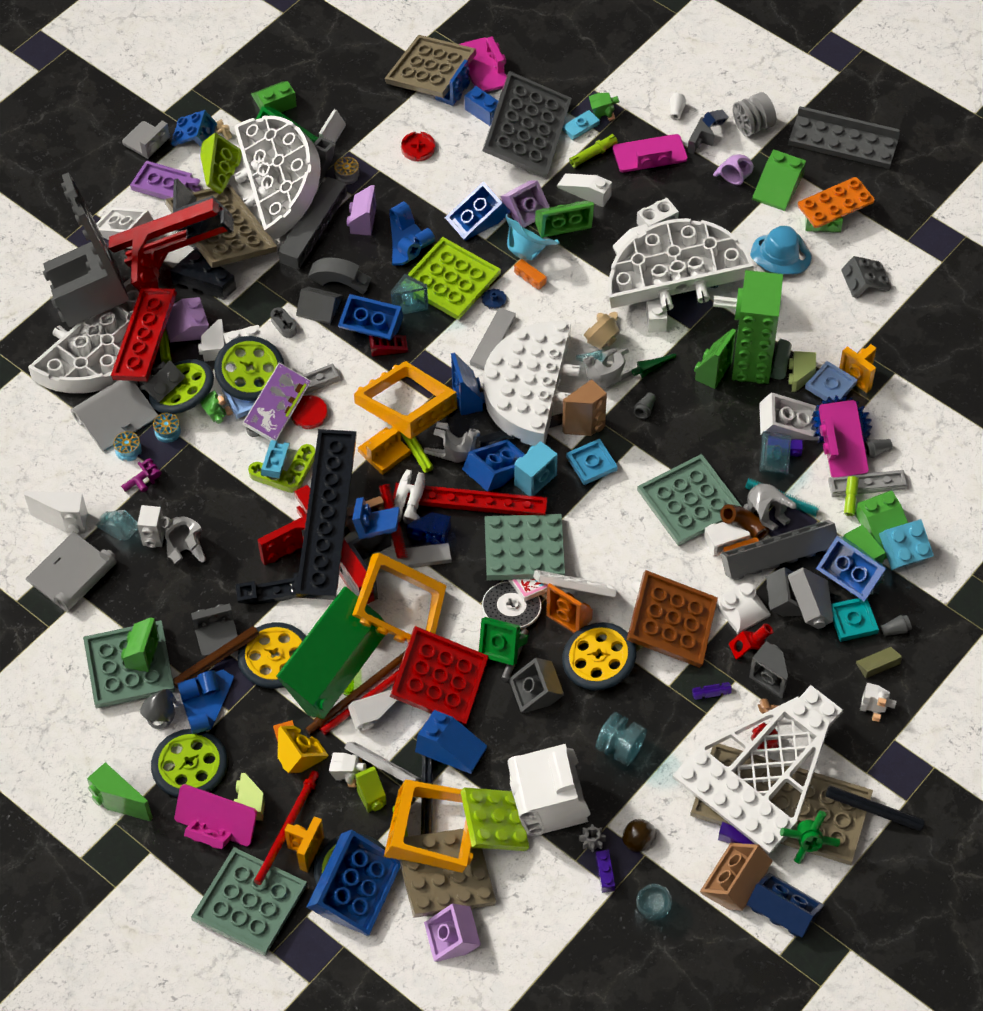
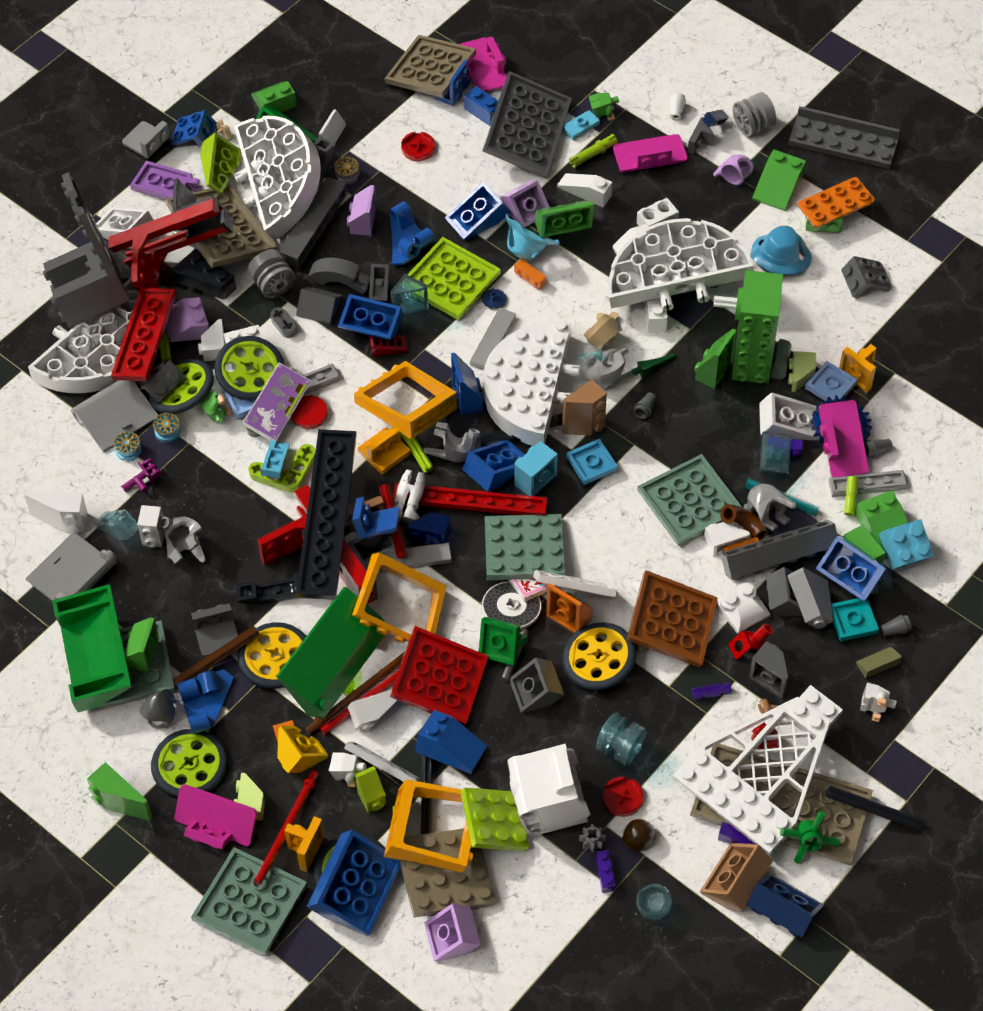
none -> green slope [52,584,132,713]
none -> light grey wheel [248,249,295,298]
none -> dark grey slope [369,263,390,301]
none -> red tile [602,777,644,817]

